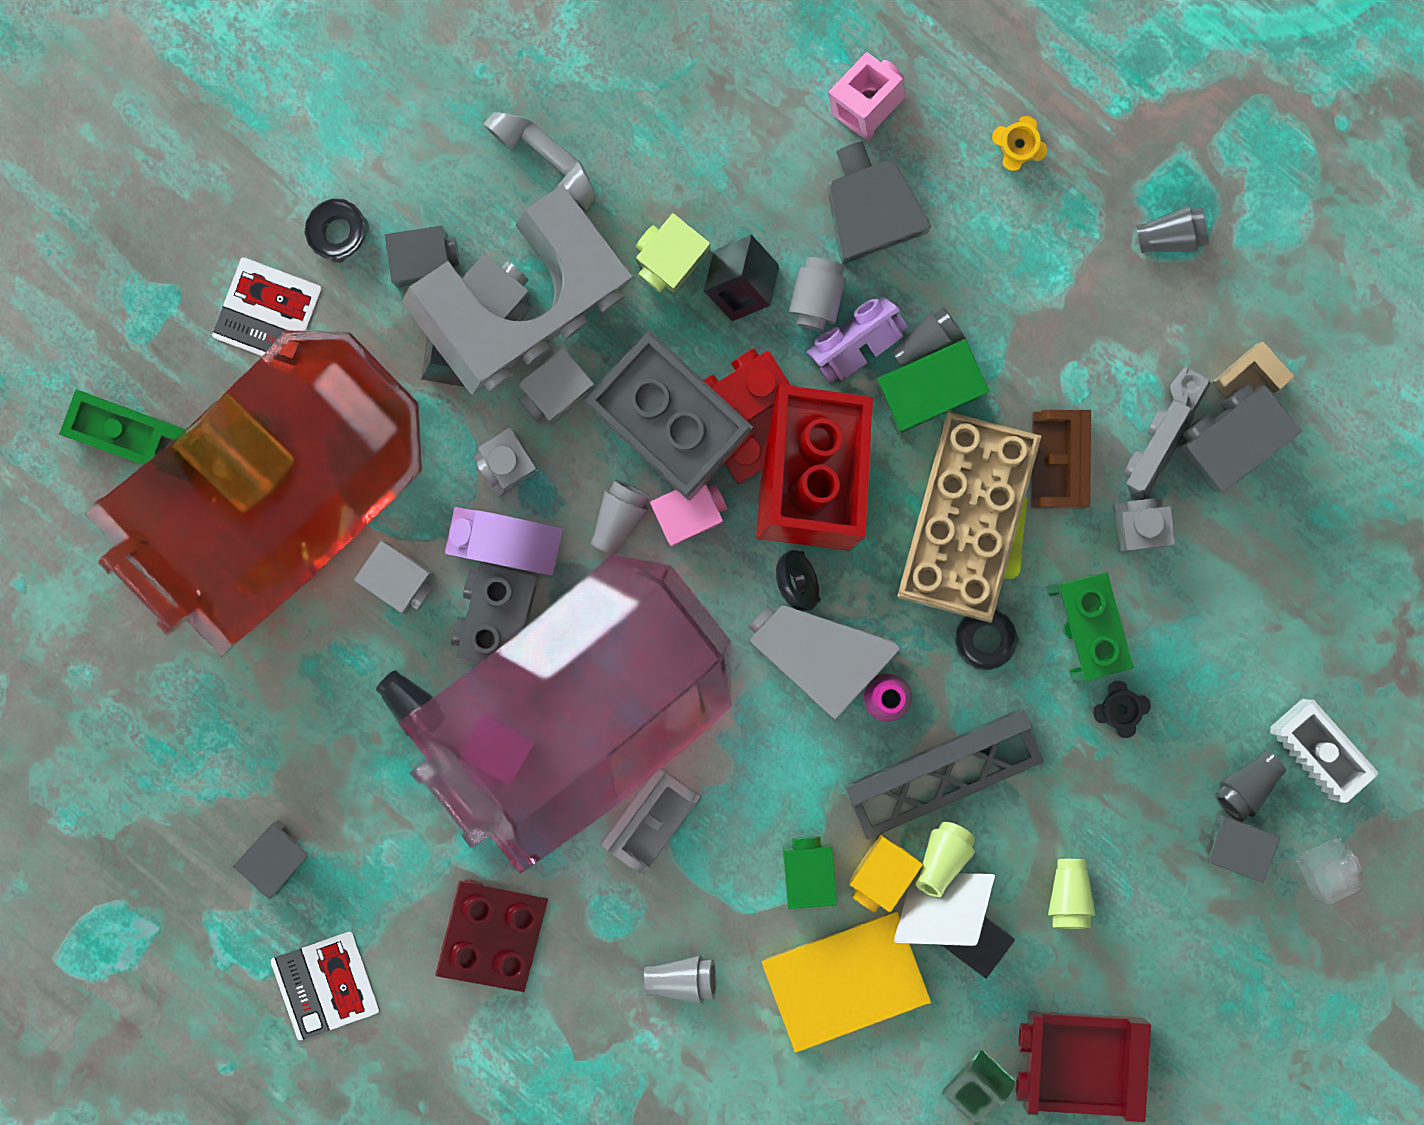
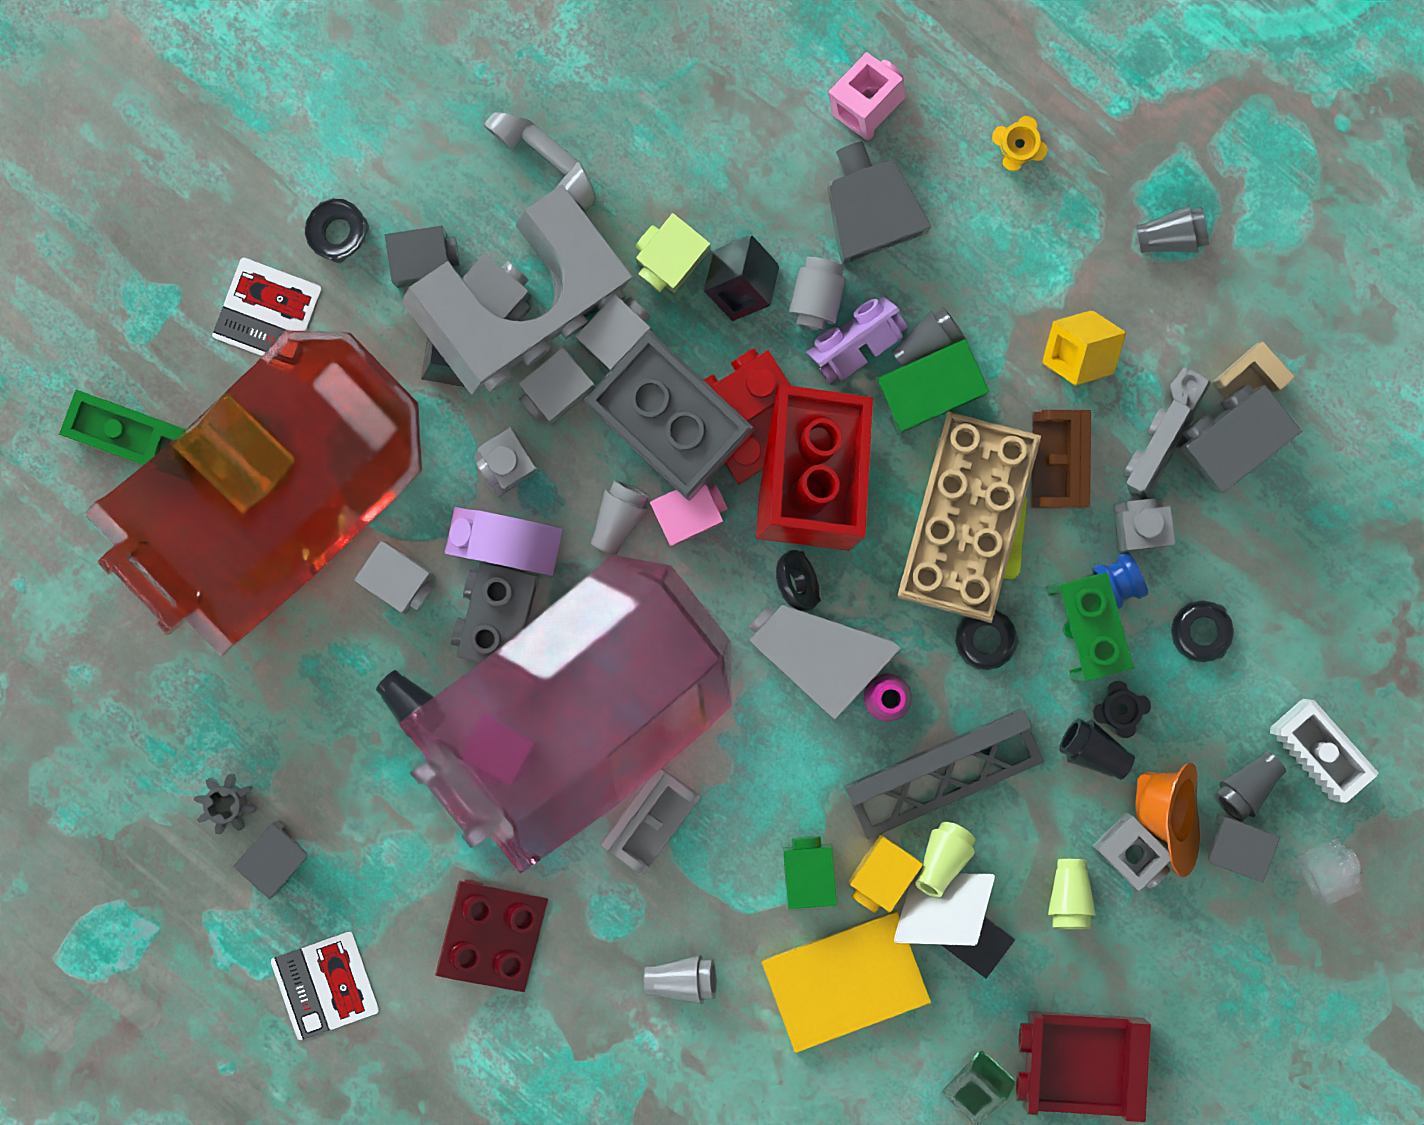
none -> dark grey gear [194,774,257,835]
none -> light grey brick [575,294,651,372]
none -> yellow panel [1042,311,1127,386]
none -> black cone [1059,718,1135,780]
none -> blue wheel [1092,552,1148,609]
none -> light grey brick [1092,813,1171,892]
none -> orange piece [1135,762,1200,877]
none -> black piece [1171,600,1234,663]

